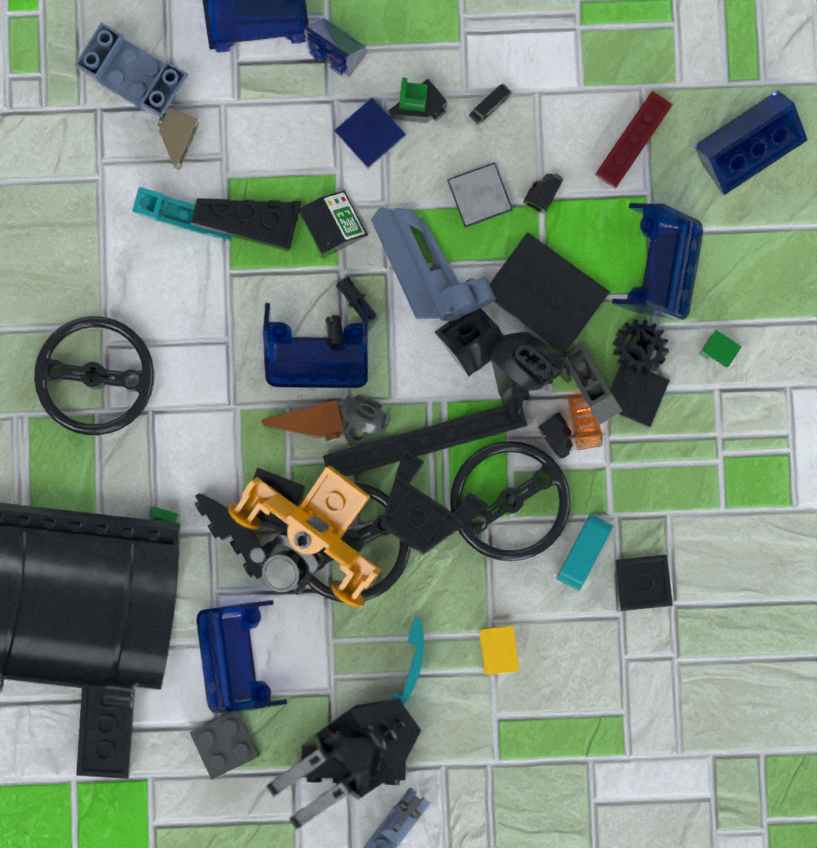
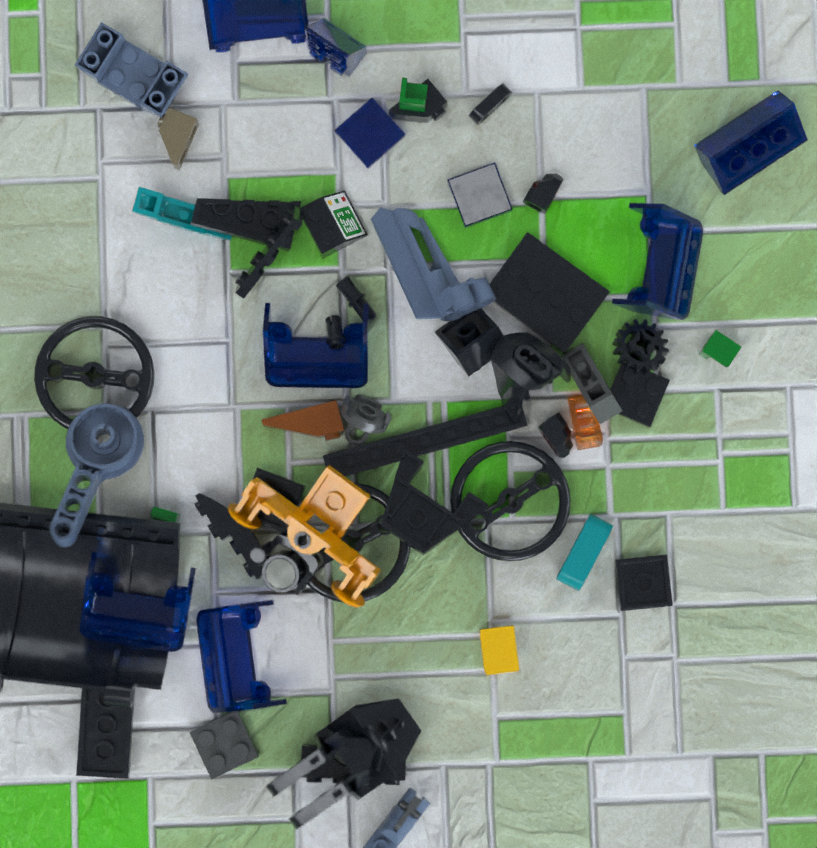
teal slope [390,618,424,705] -> none
dark red plate [595,91,673,189] -> none
none -> sand blue beam [50,404,144,547]
none -> clear blue windscreen [80,552,196,652]
none -> black wing [235,206,304,299]

